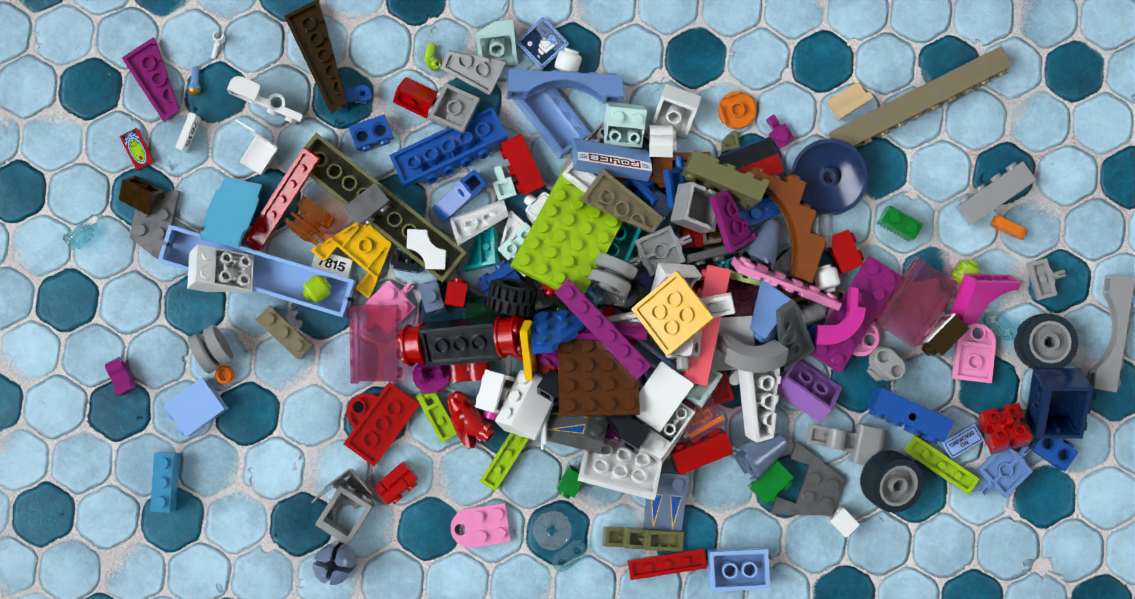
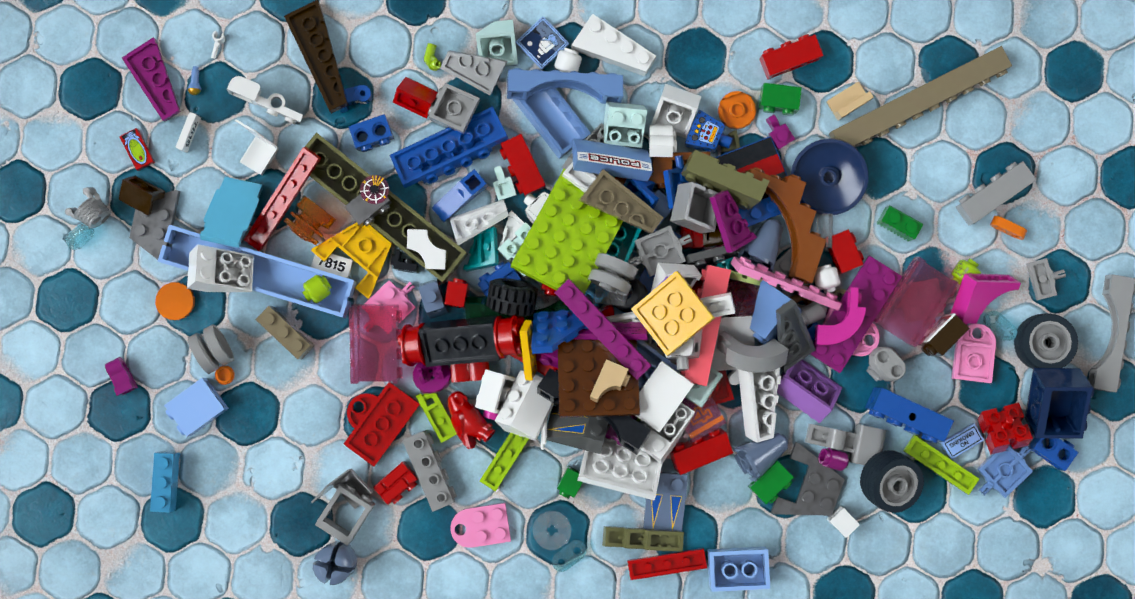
none -> light grey piece [65,187,111,228]
none -> orange tile [155,282,195,320]
none -> clear pink piece [360,175,389,204]
none -> light grey brick [402,430,457,512]
none -> white wedge [571,14,656,76]
none -> tan arch [590,359,630,403]
none -> blue torso [685,110,733,153]
none -> green brick [759,83,802,116]
none -> red brick [760,34,824,80]
none -> magenta brick [818,448,849,471]

